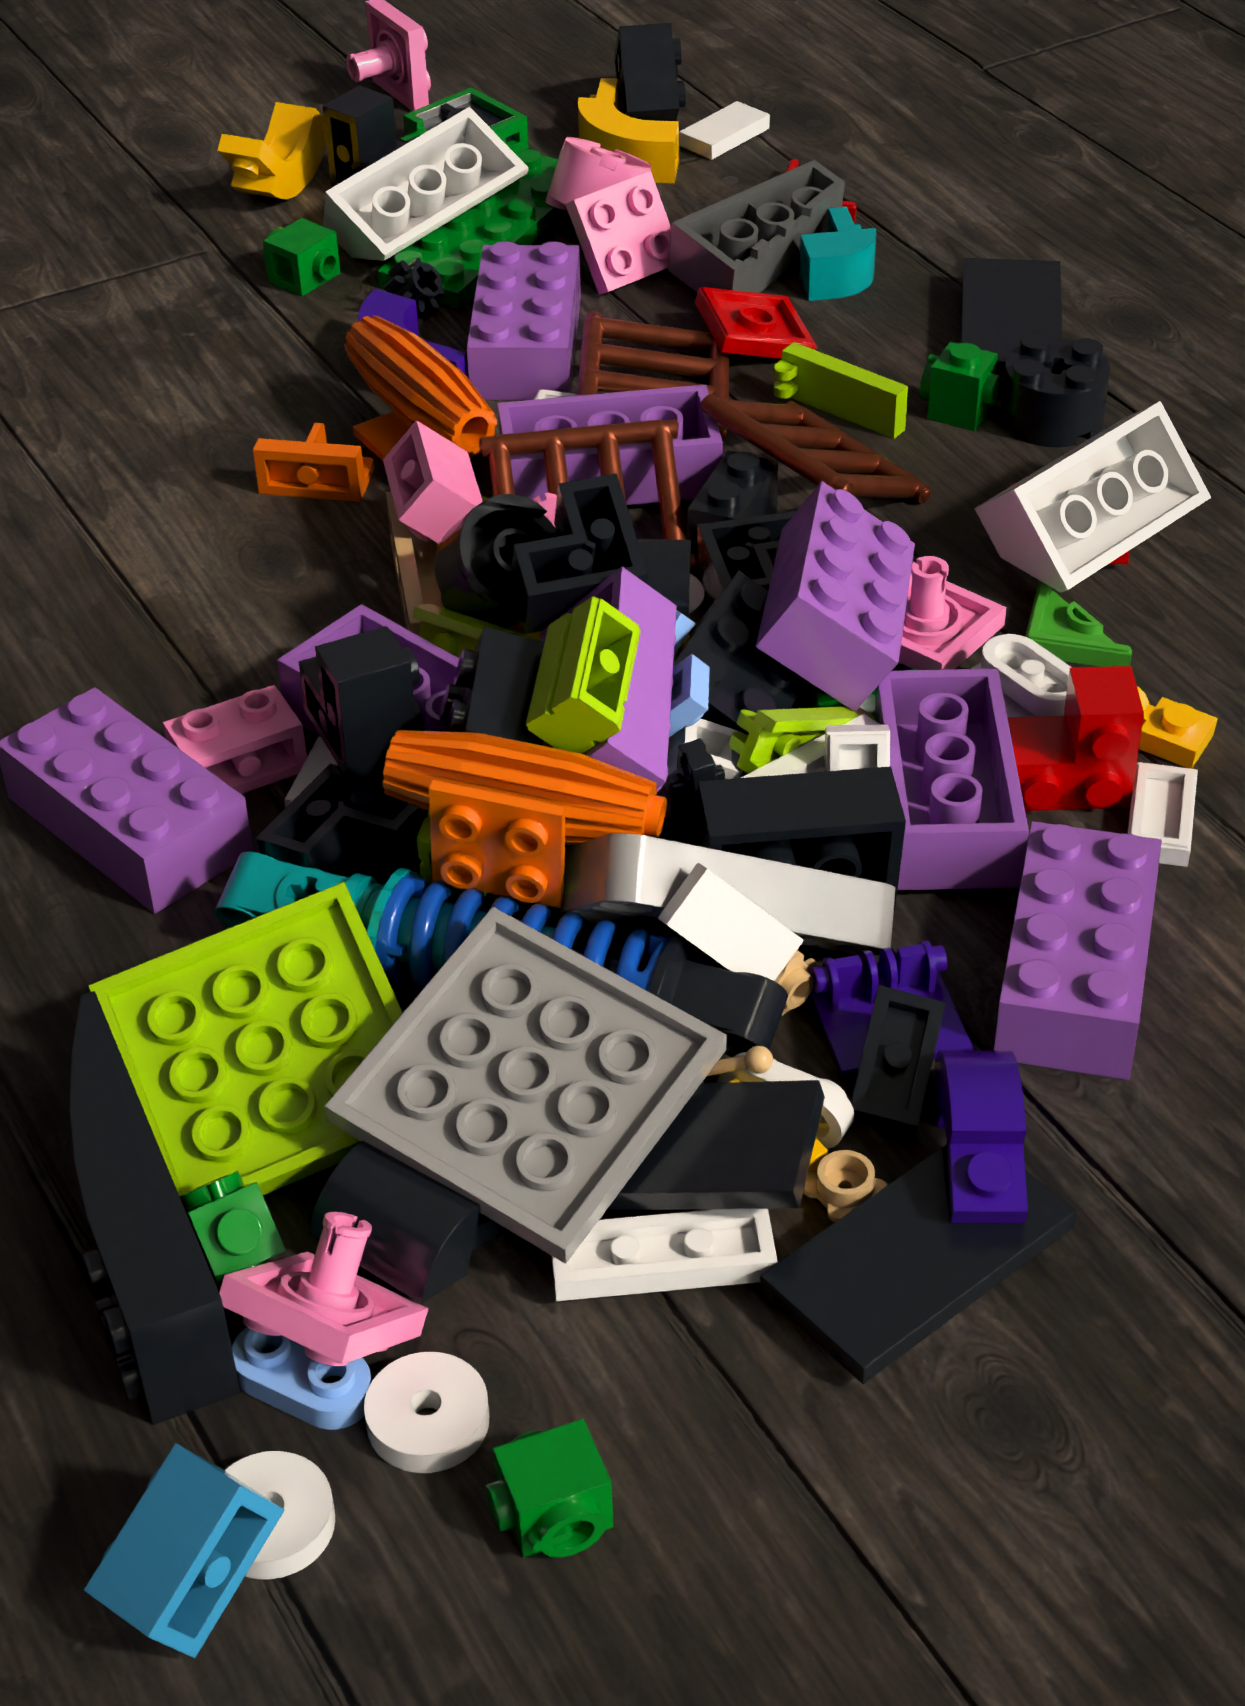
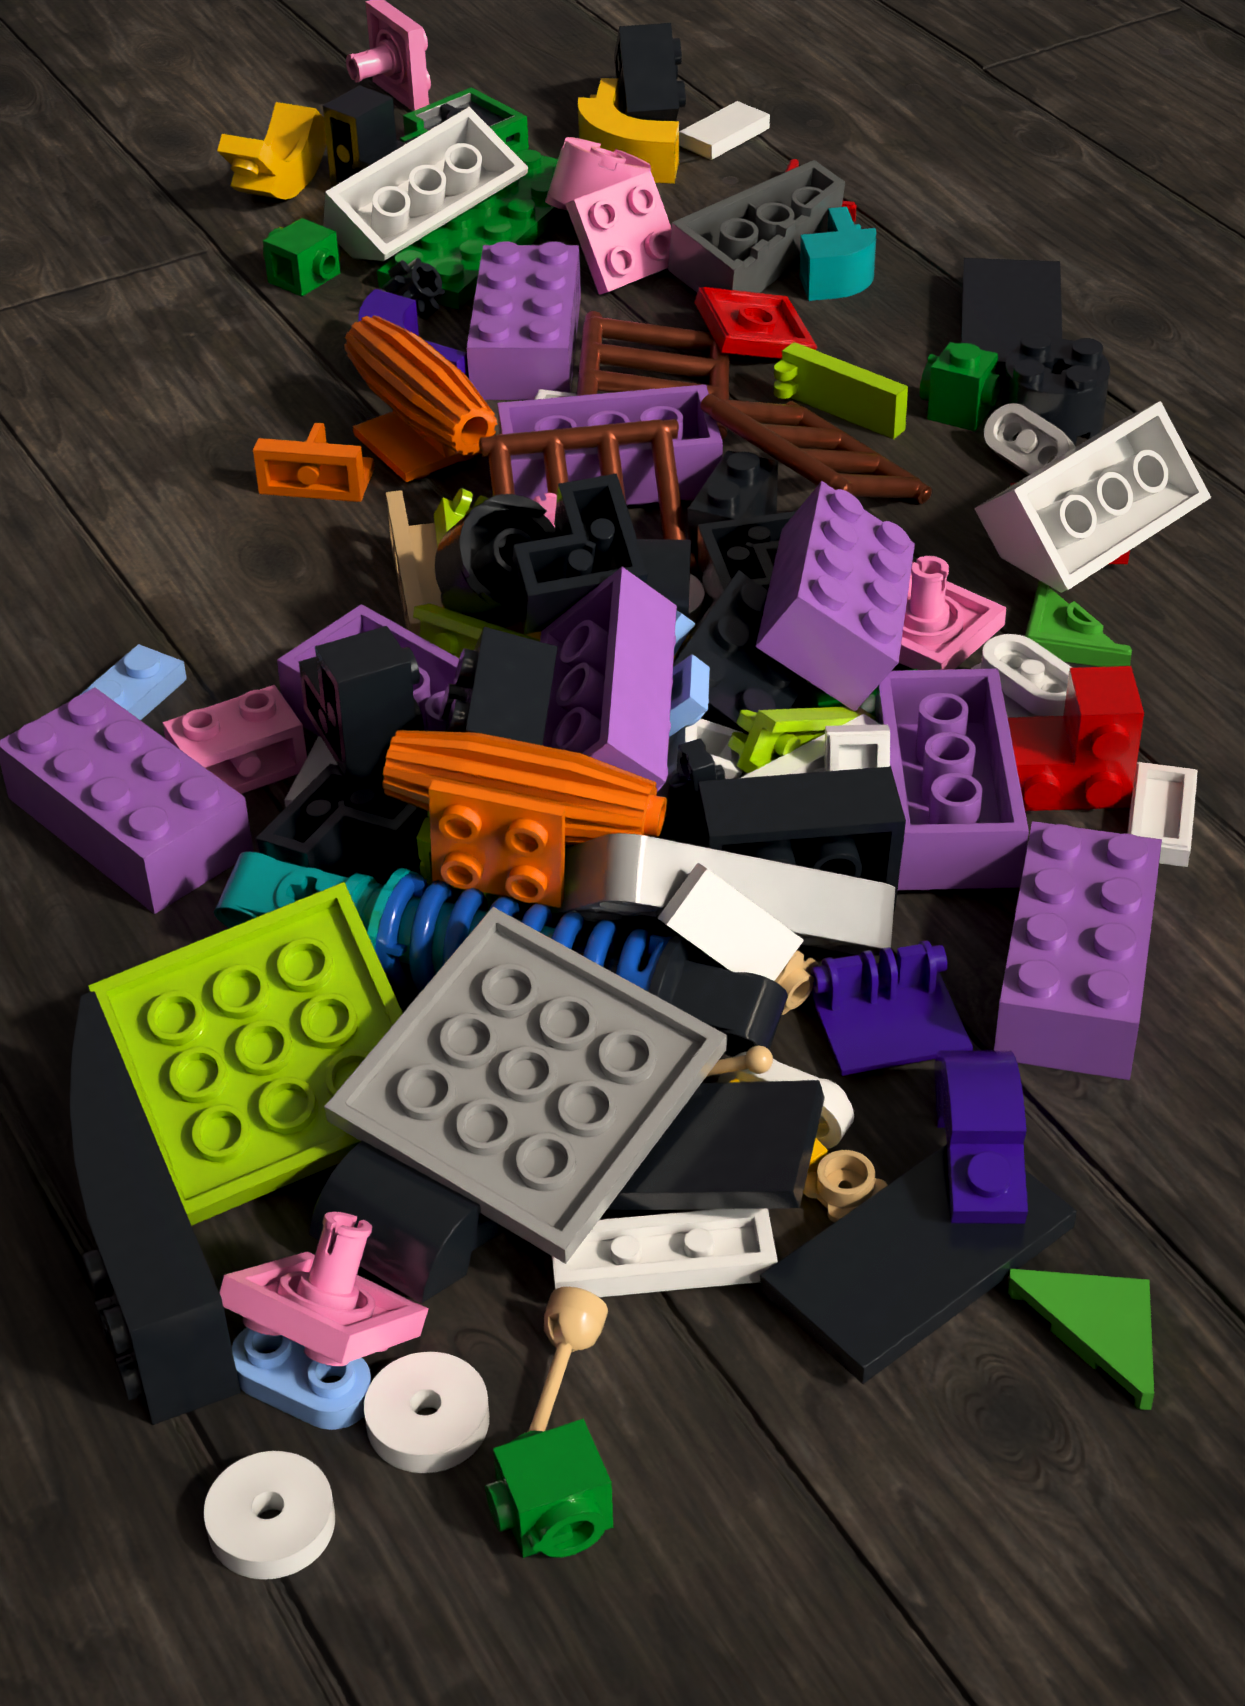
dark azure brick [84,1443,285,1658] -> none
green brick [179,1171,286,1282] -> none
bright pink brick [383,420,483,544] -> none
lime brick [526,596,641,754] -> none
black plate [850,985,946,1137] -> none
yellow plate [1137,686,1218,769] -> none
none -> light blue plate [80,644,187,720]
none -> tan hinge [528,1287,608,1432]
none -> white plate [984,403,1075,476]
none -> bright green tile [1008,1269,1154,1410]

